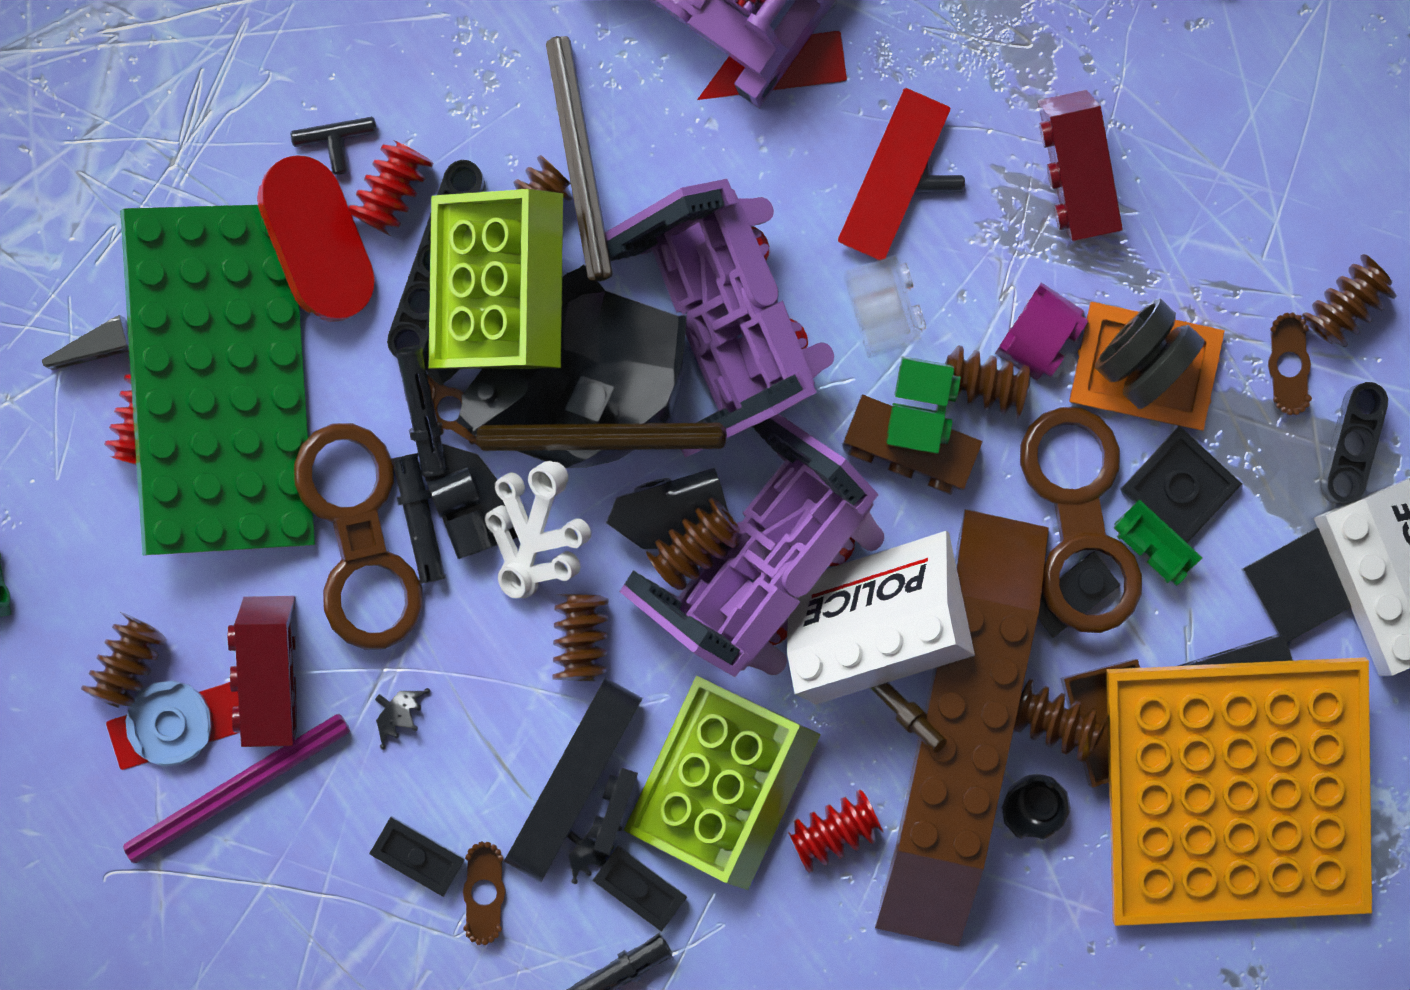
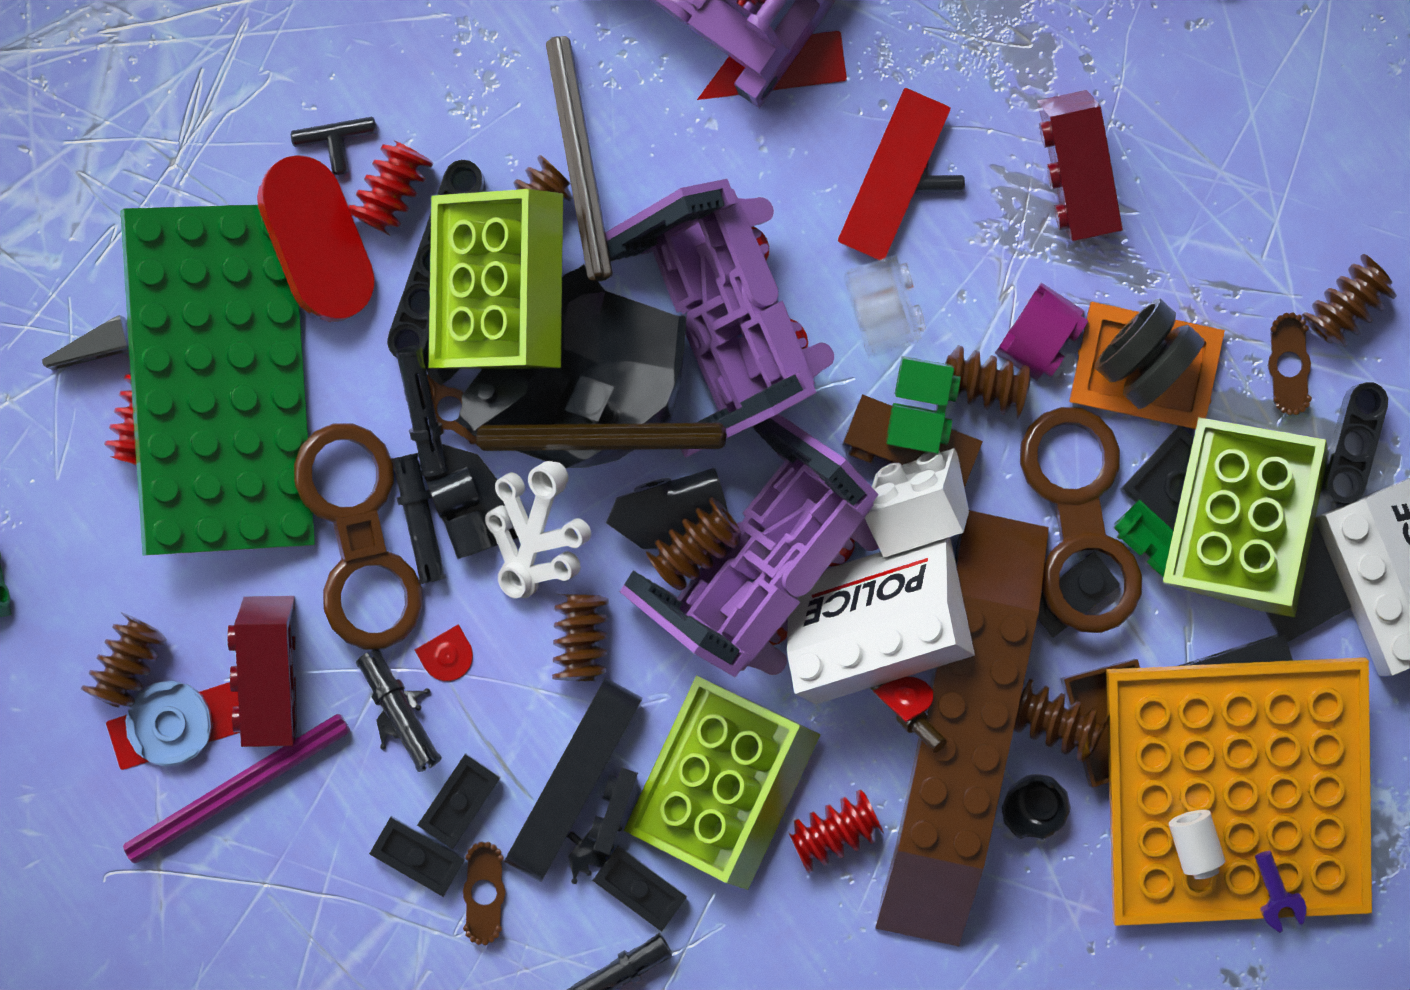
none -> black pin [356,649,442,772]
none -> red piece [415,624,473,681]
none -> black plate [417,753,501,849]
none -> white slope [865,448,969,557]
none -> red piece [873,676,933,722]
none -> lime slope [1163,417,1329,617]
none -> white brick [1168,810,1225,879]
none -> dark purple bar [1255,851,1307,933]

